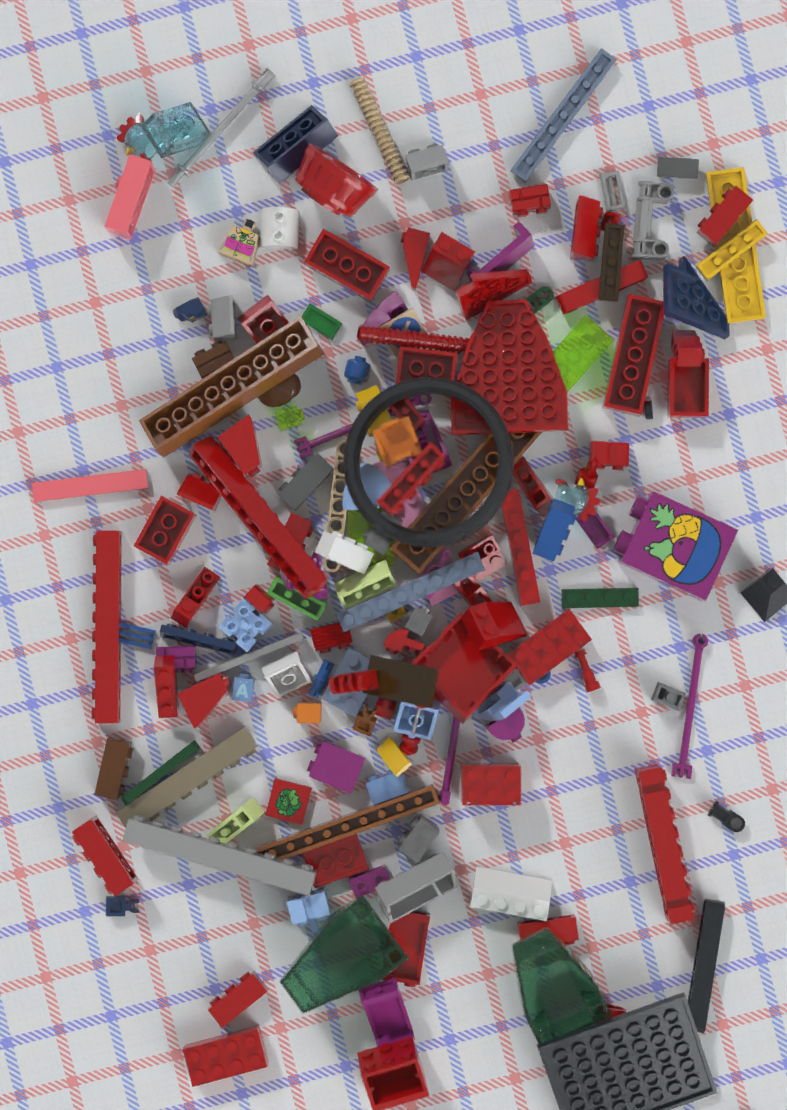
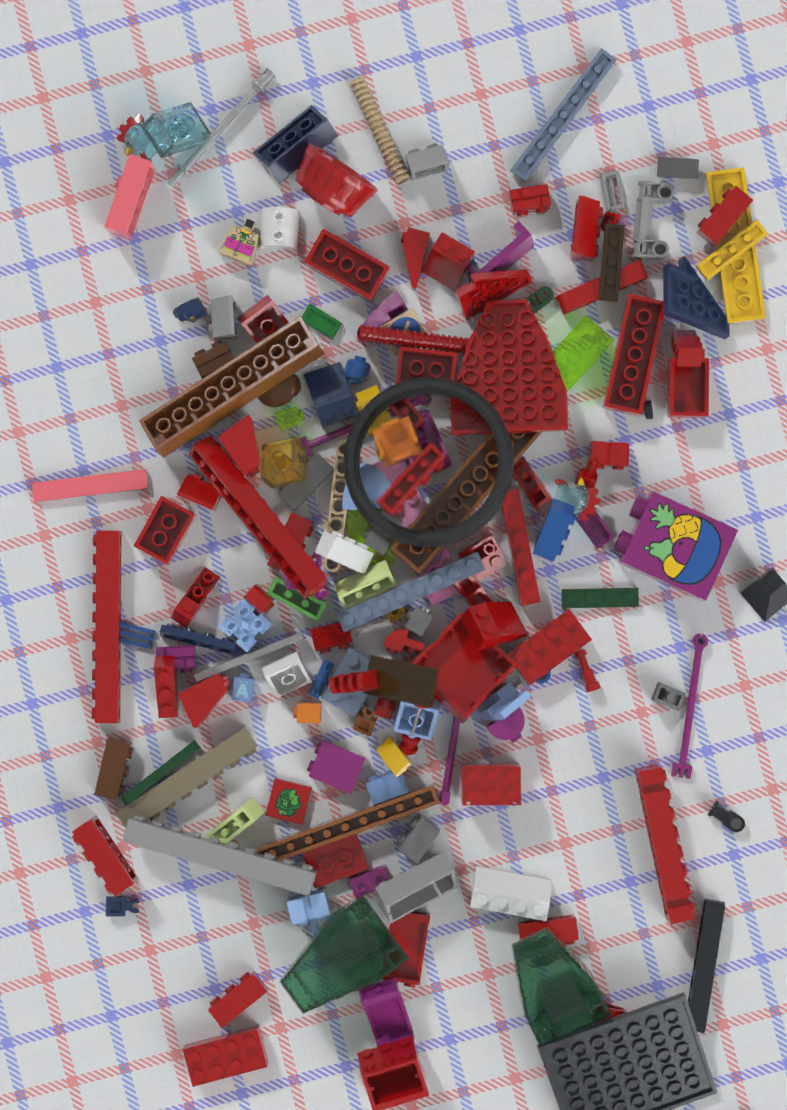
none -> clear yellow brick [260,436,307,489]
none -> dark blue slope [304,362,358,428]

